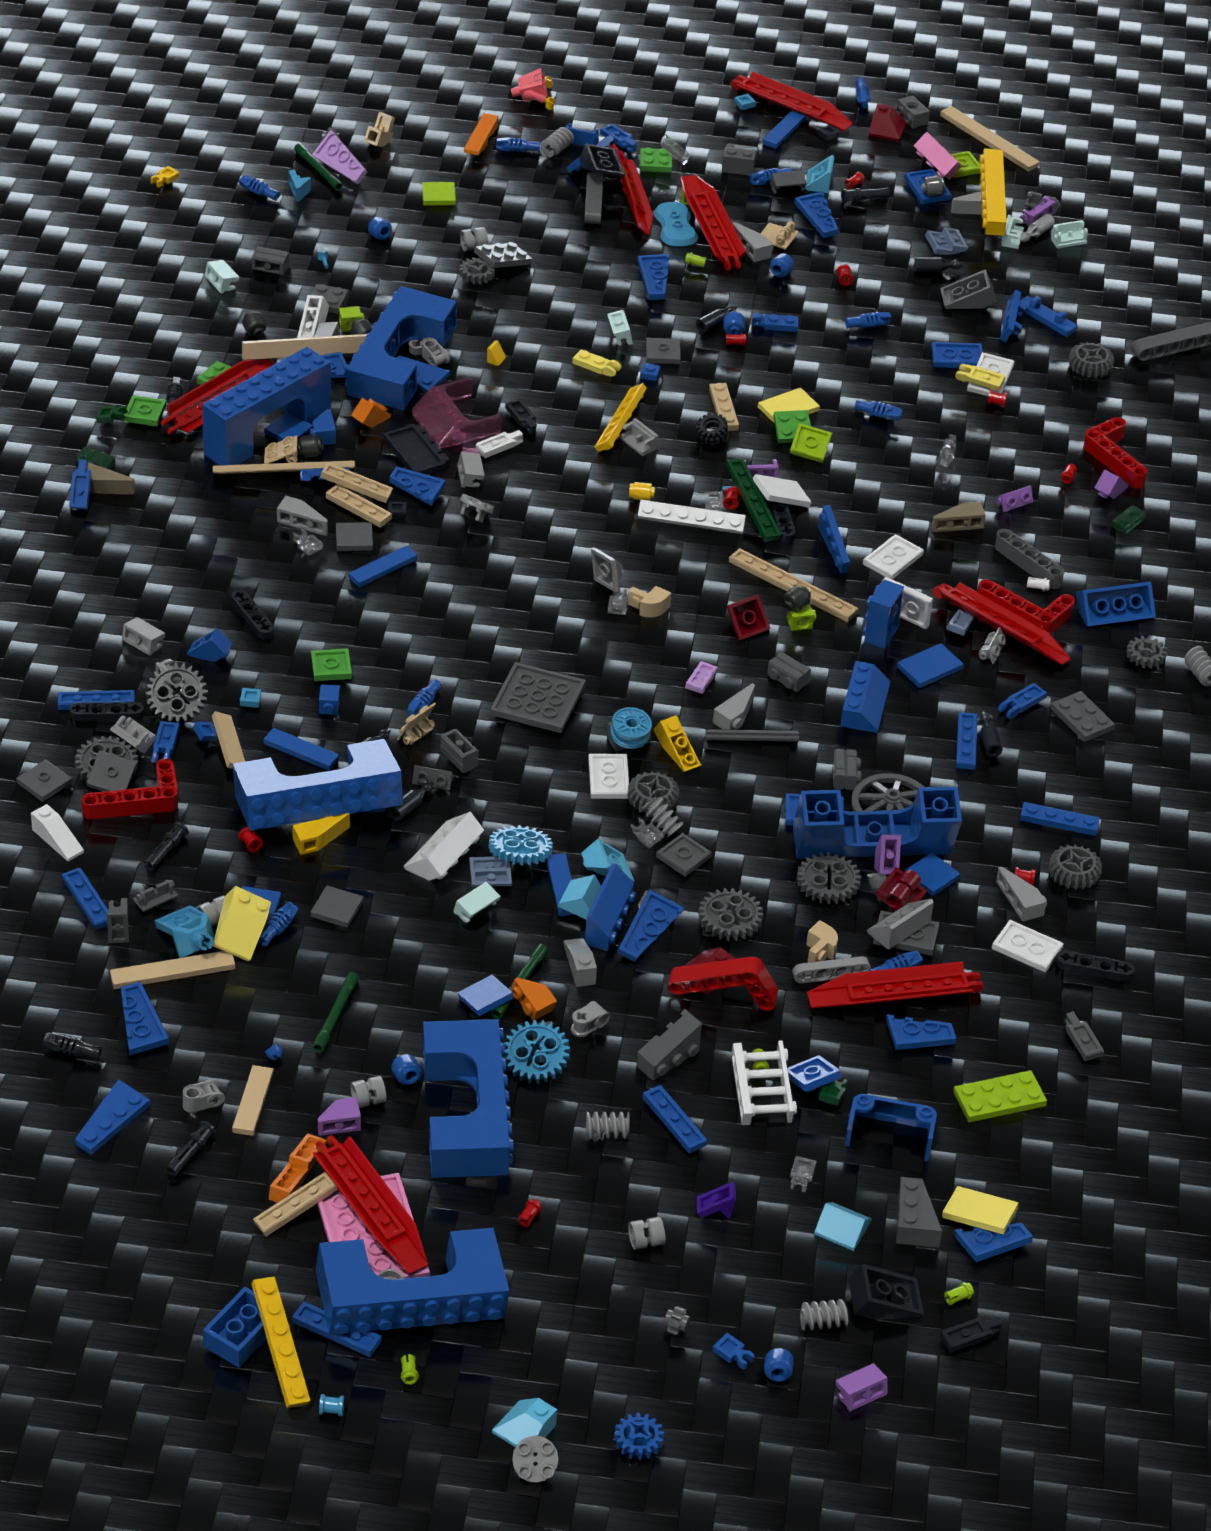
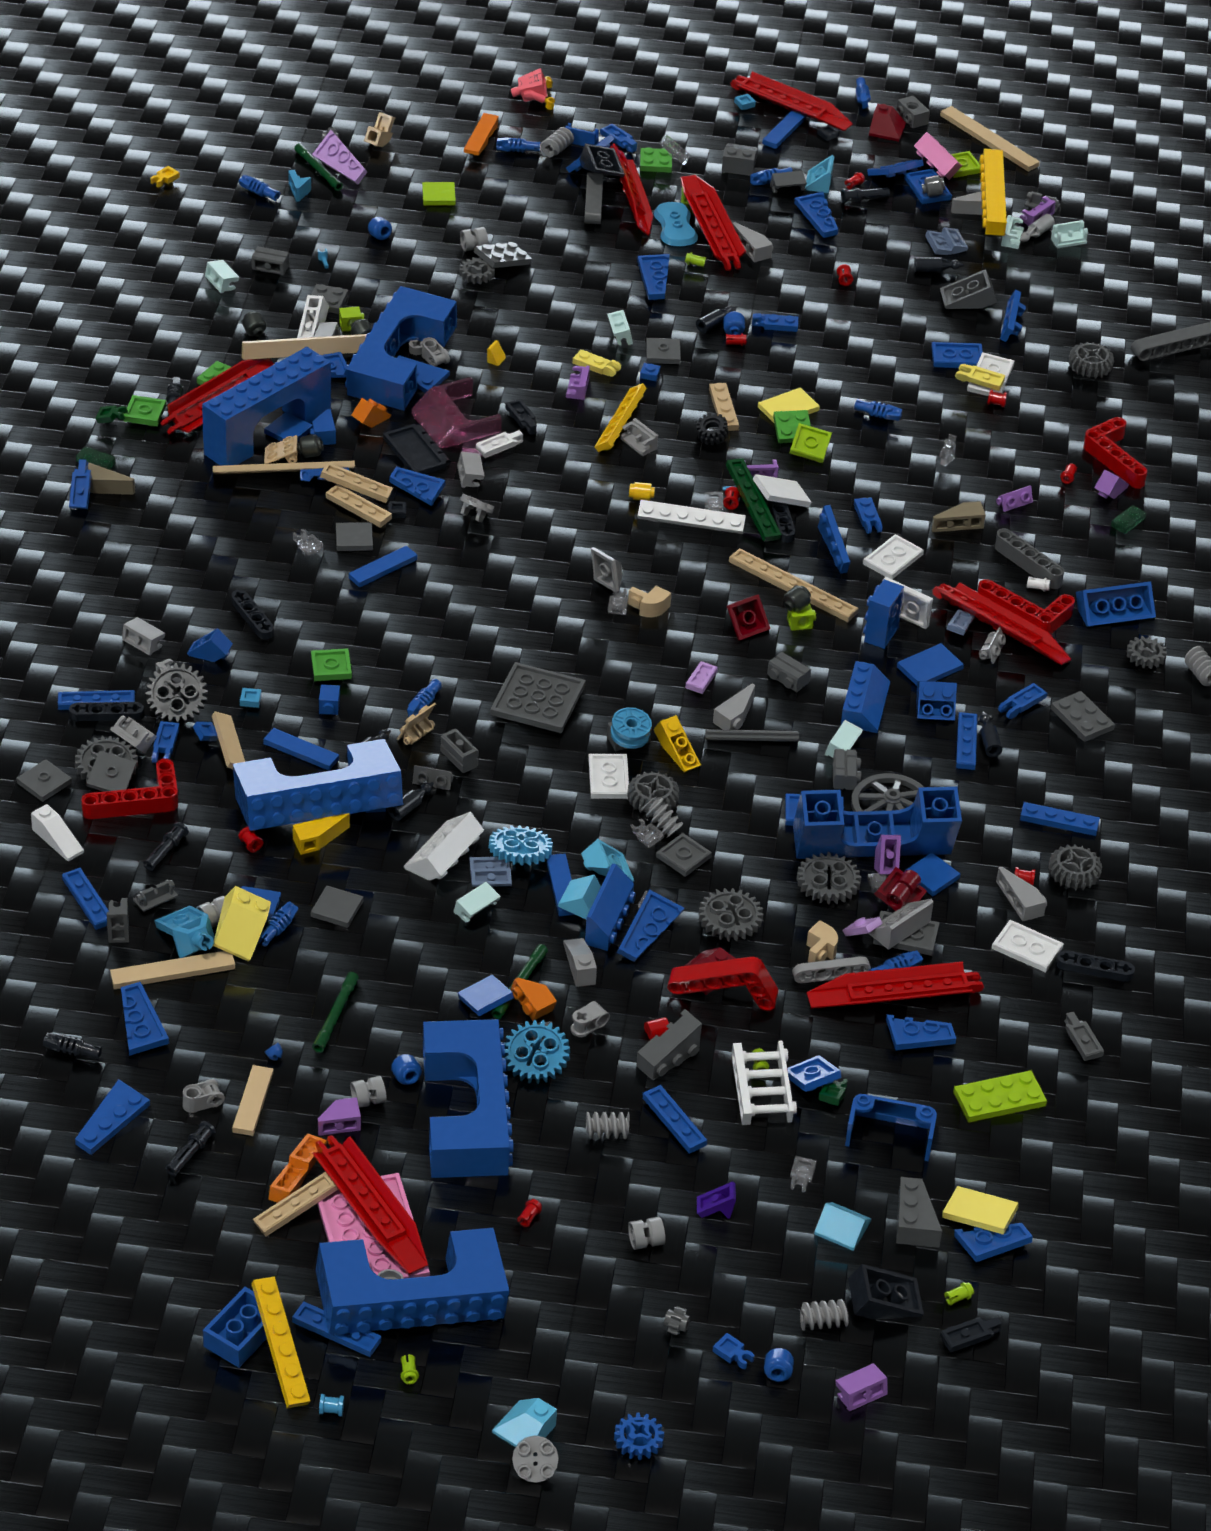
light grey slope [277,496,328,536] -> none
tan hinge [761,221,799,249] -> none
blue head [770,253,794,278] -> none
blue hinge [845,312,891,329] -> none
blue hinge [1019,296,1078,337] -> none
none -> medium lavender hinge [566,365,590,400]
none -> red brick [644,1017,669,1040]
none -> light aqua hinge [824,720,863,758]
none -> lavender plate [843,917,882,936]
none -> blue hinge [854,498,882,533]
none -> blue wing [867,159,924,177]
none -> blue slope [916,681,957,721]

